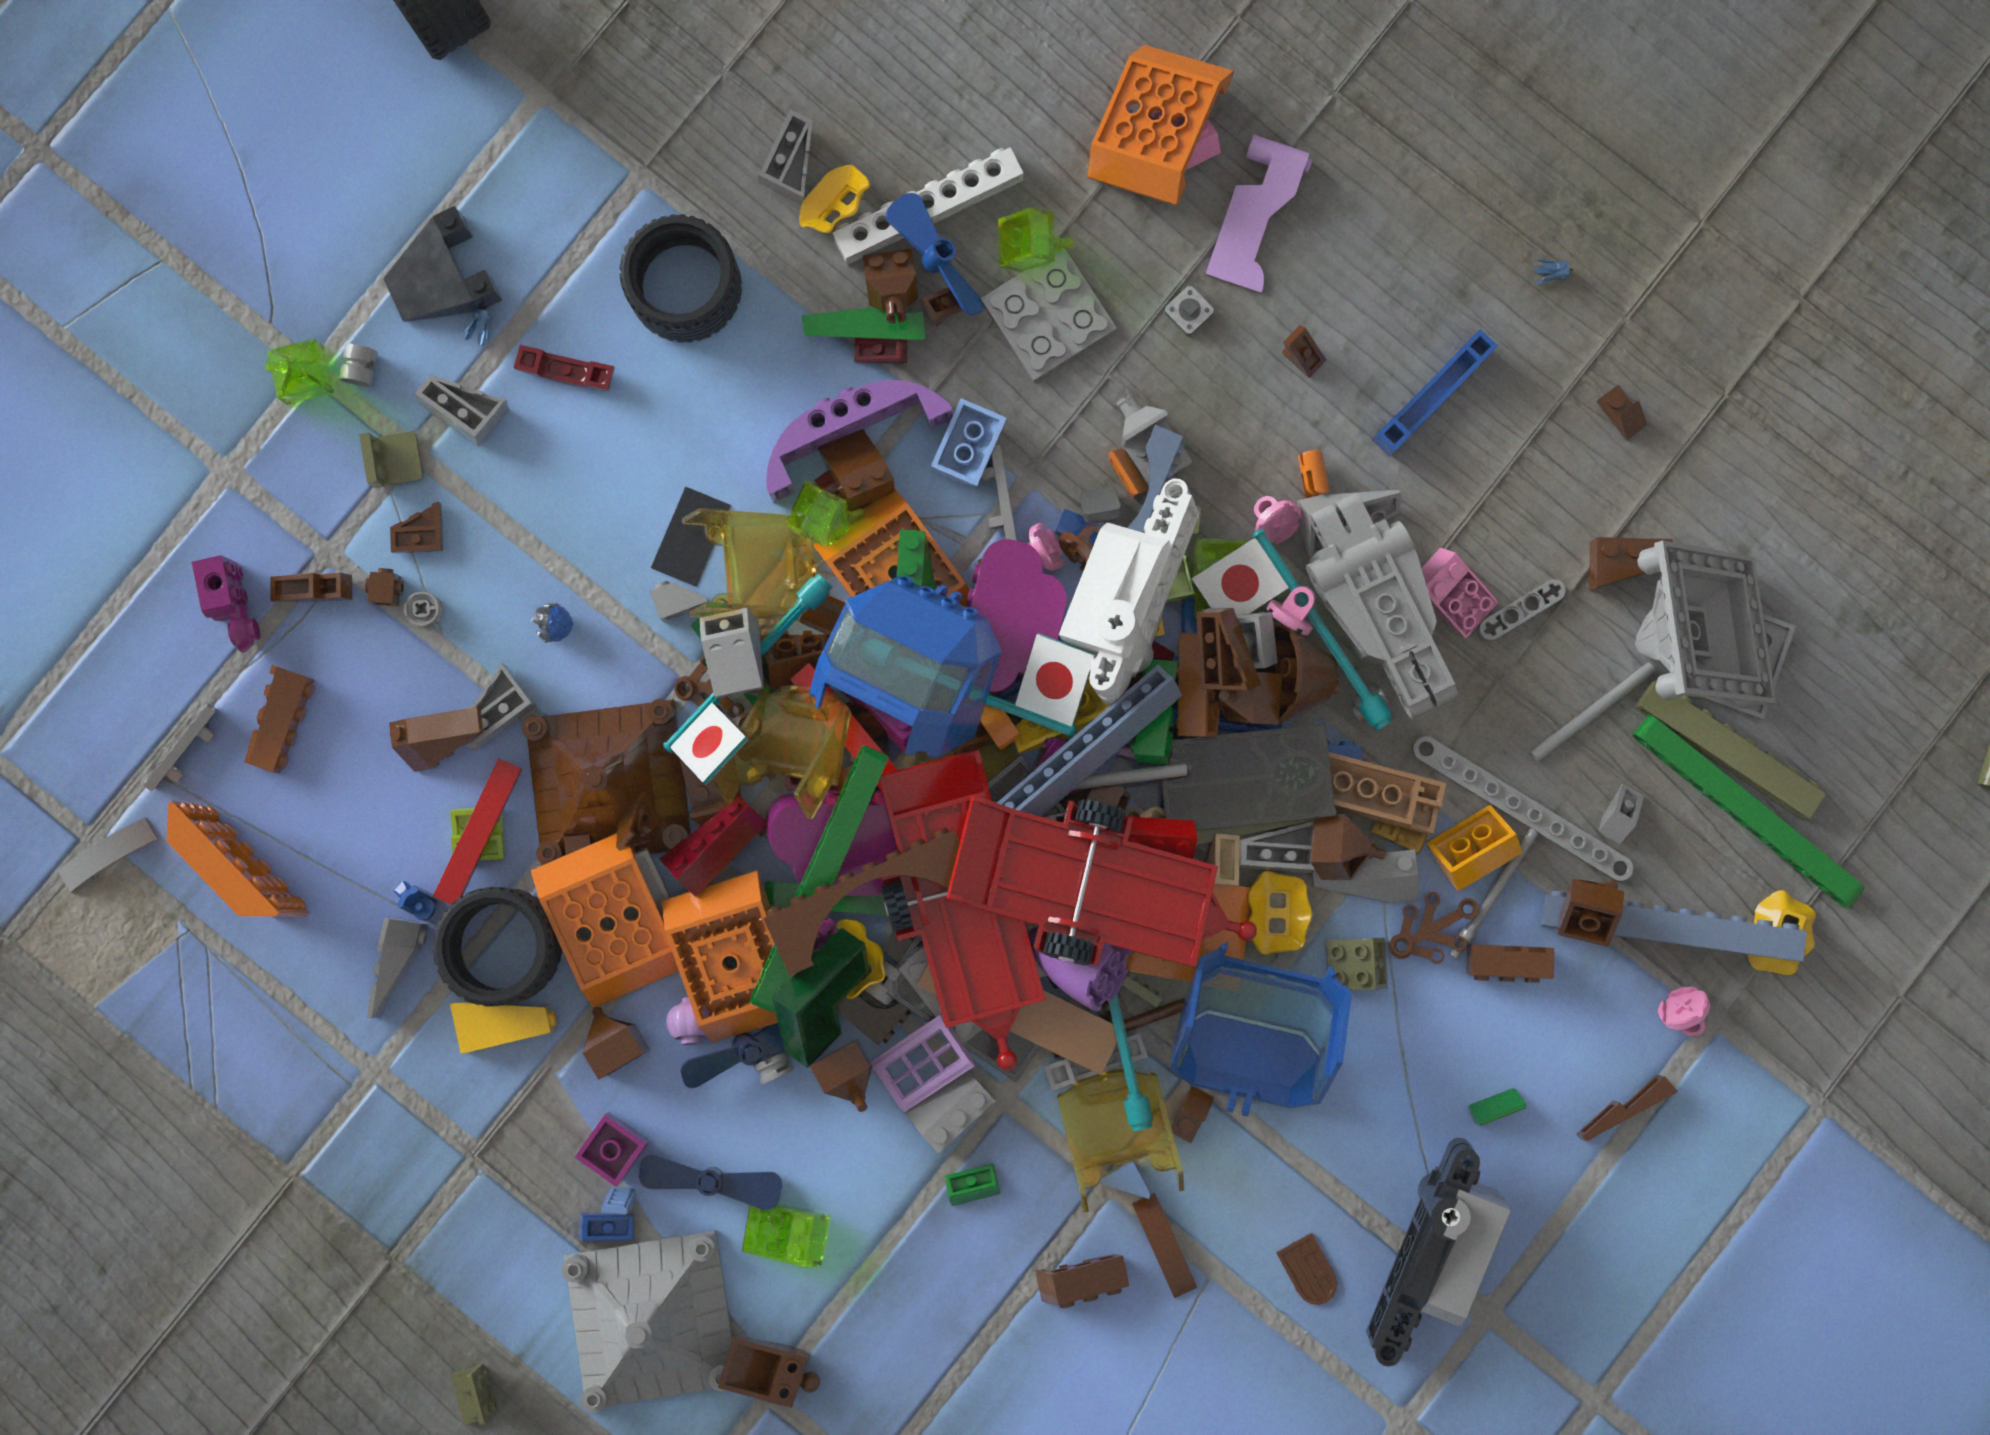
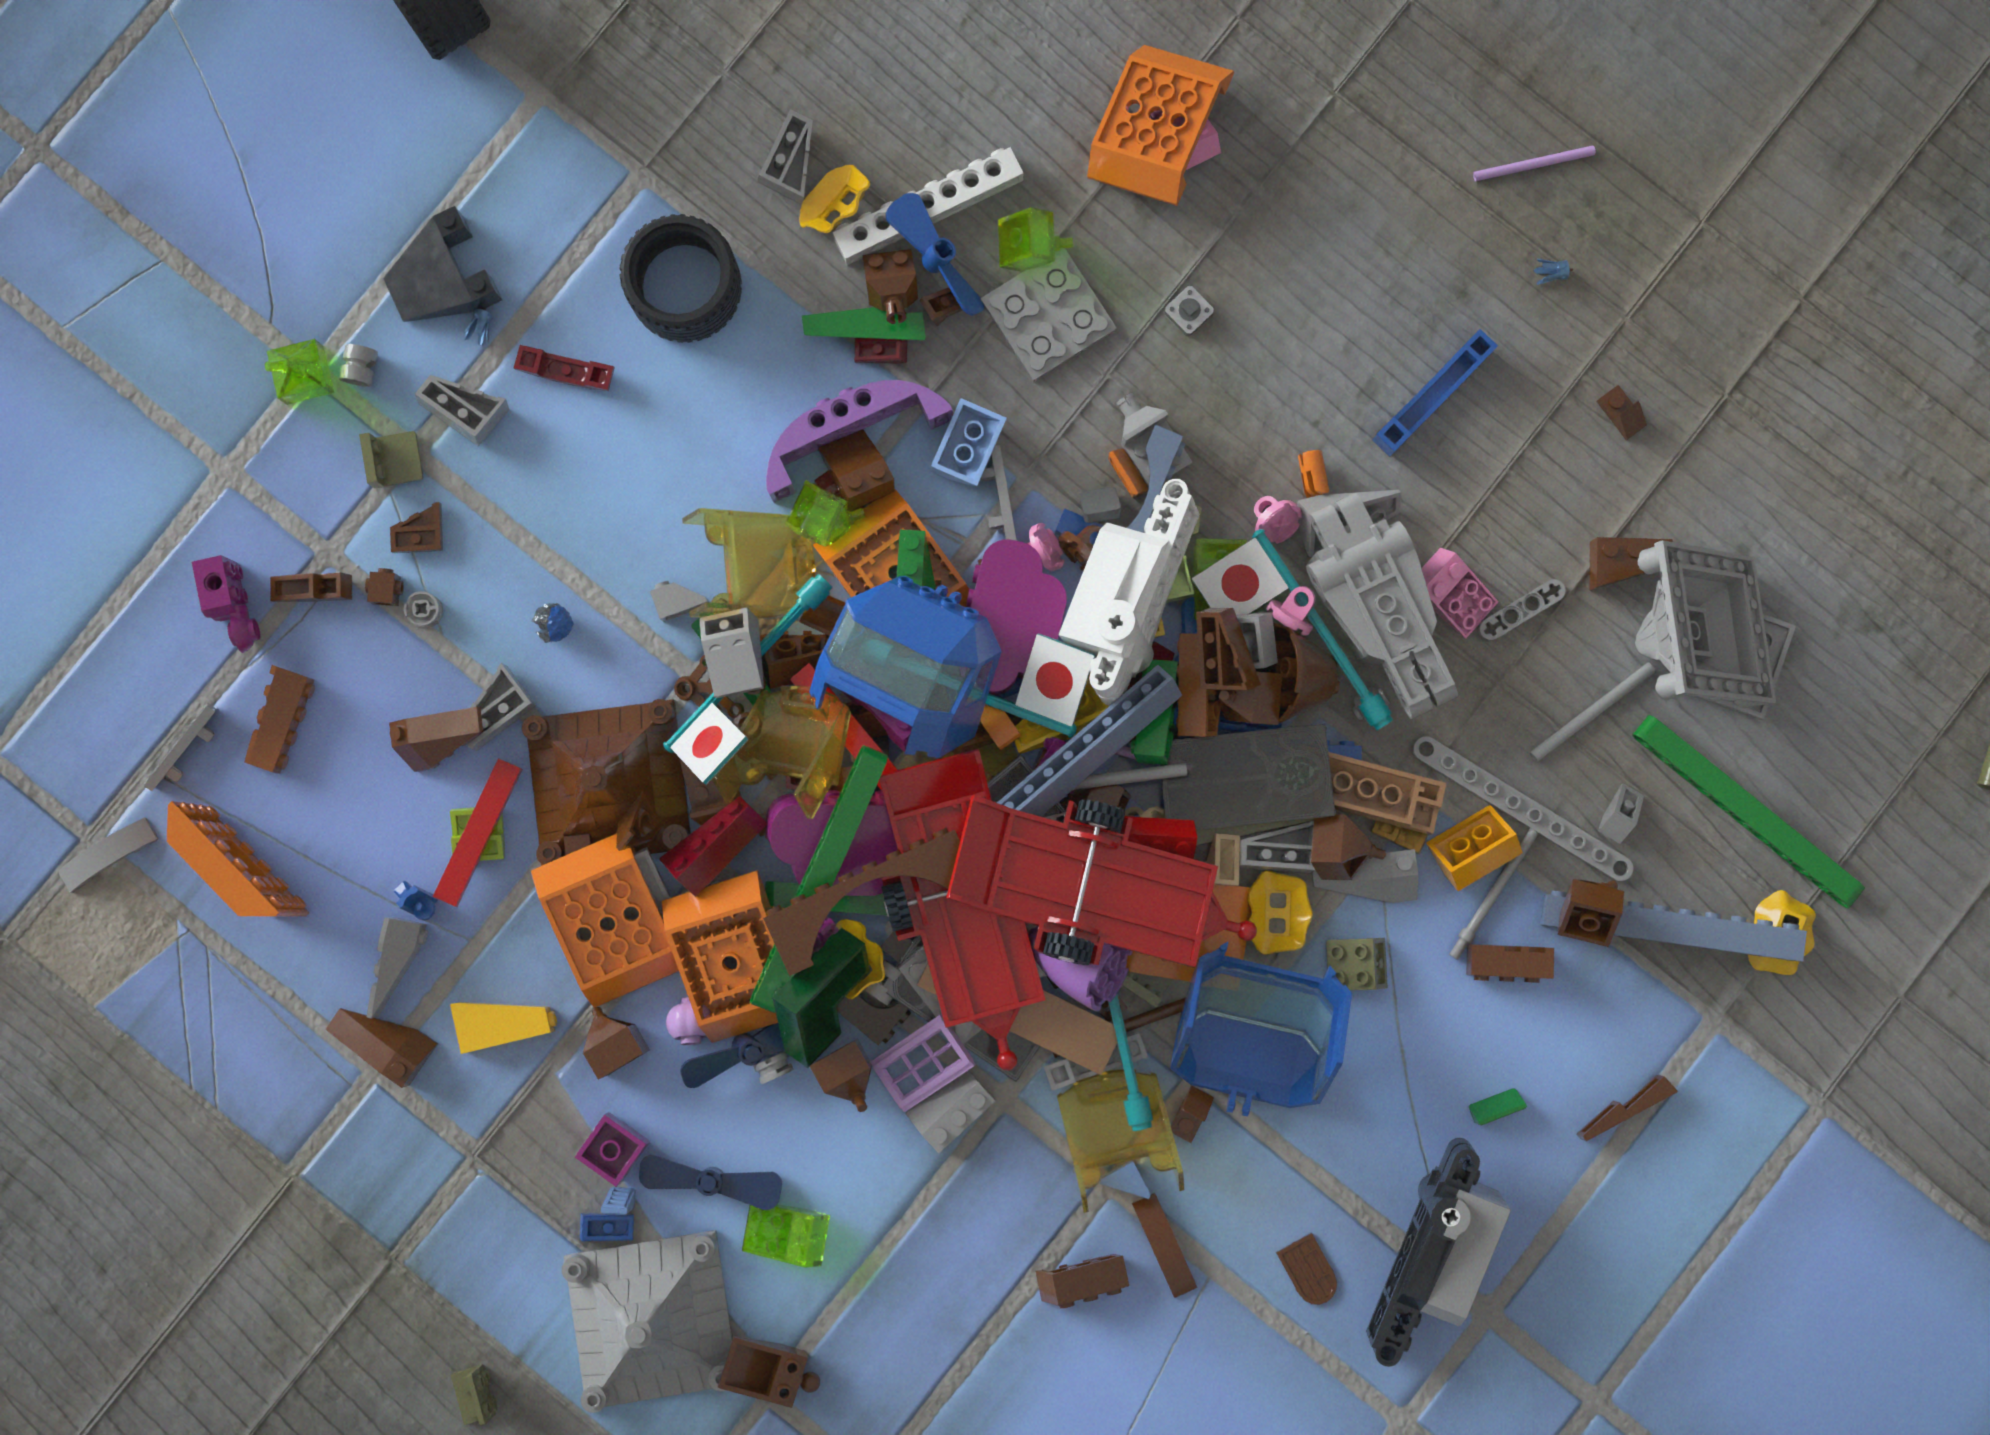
black tyre [432,887,562,1007] -> none
black sticker [651,486,731,587] -> none
green slope [944,1164,1001,1206] -> none
lavender door [1205,134,1313,293] -> none
reddish brown slope [1282,325,1326,378] -> none
reddish brown plant [1389,892,1479,964] -> none
olive brick [1633,681,1826,820] -> none
bright pink tile [1658,987,1711,1036] -> none
none -> reddish brown wedge [325,1008,438,1088]
none -> lavender piece [1473,146,1596,182]

